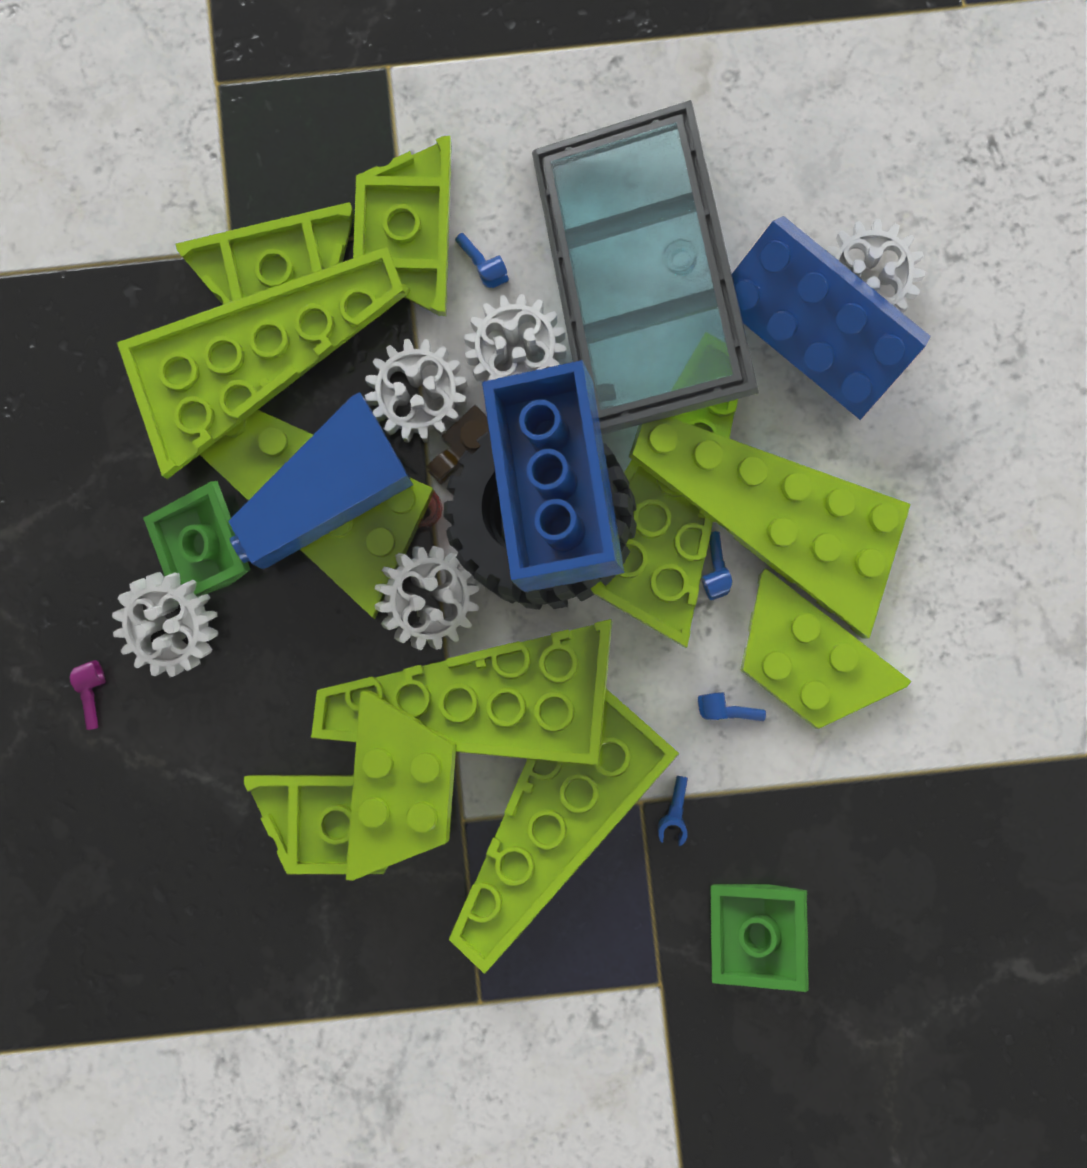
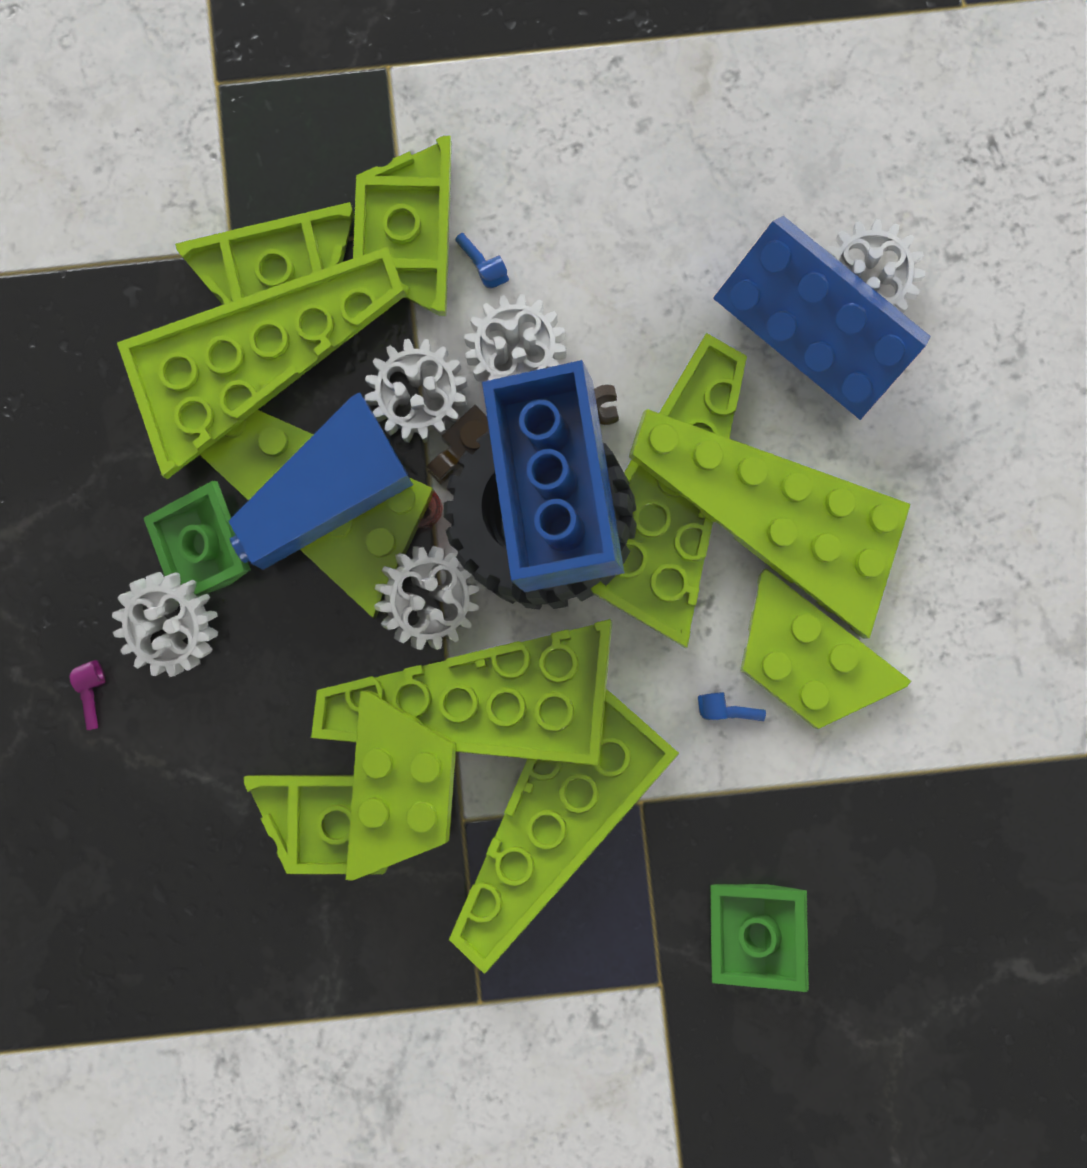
clear light blue door [532,100,759,435] -> none
blue hand [658,776,688,846] -> none
blue hand [701,531,732,600] -> none

